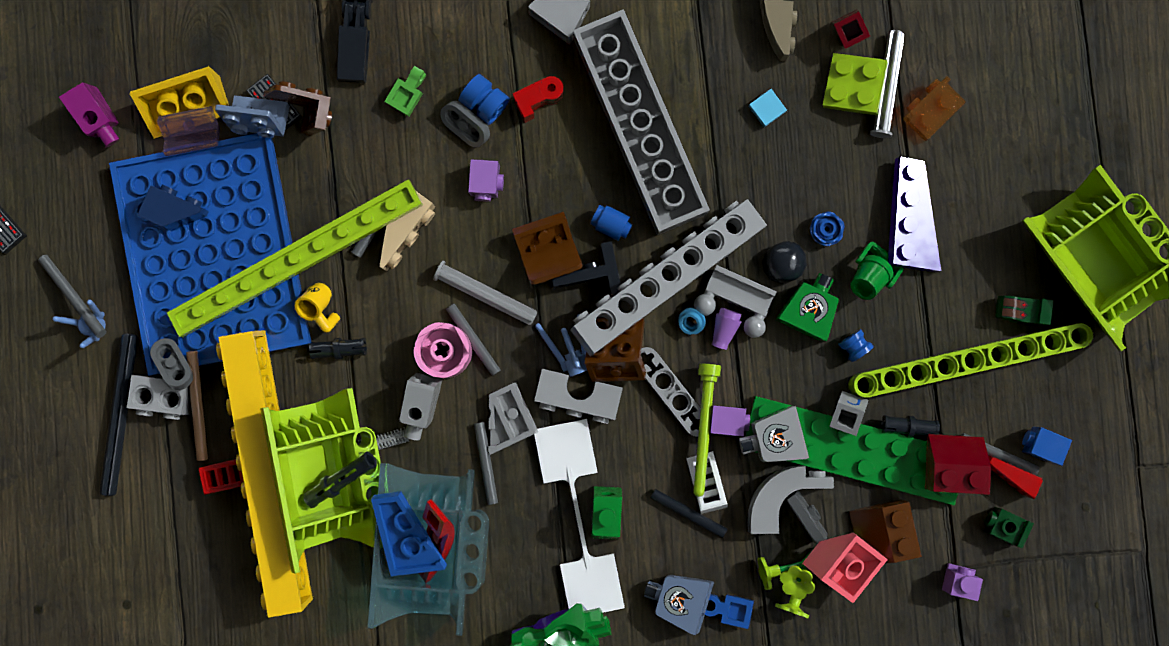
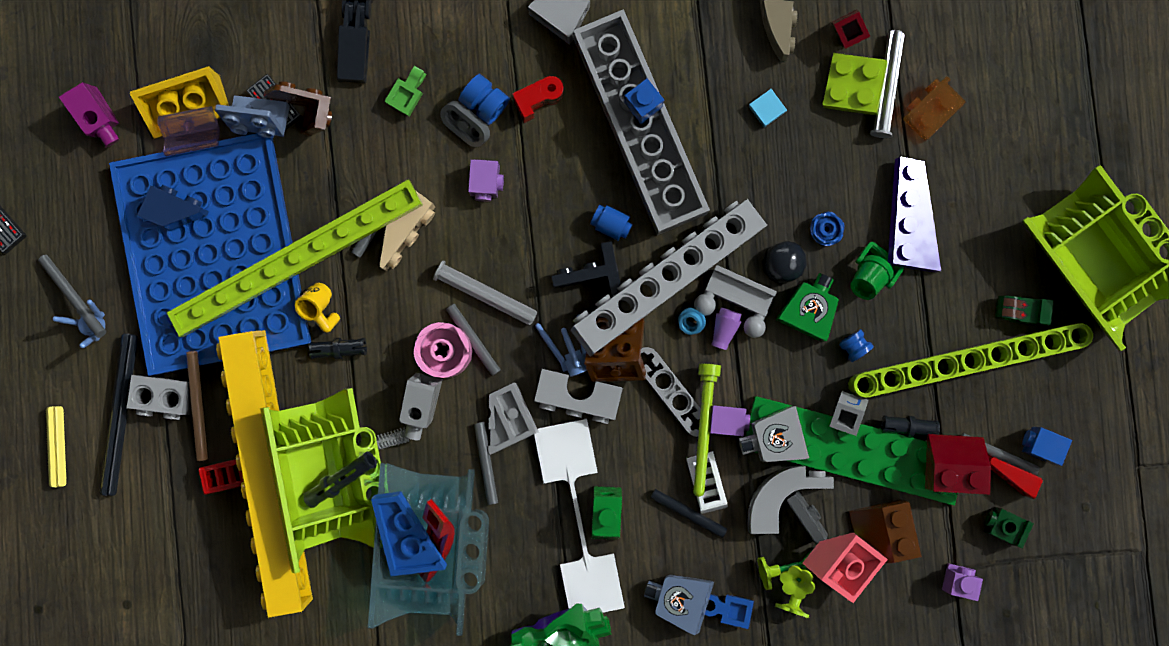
dark grey plate [150,338,193,390] -> none
reddish brown bracket [512,211,582,285] -> none
none -> light yellow axle [46,406,66,487]
none -> blue brick [624,78,664,124]

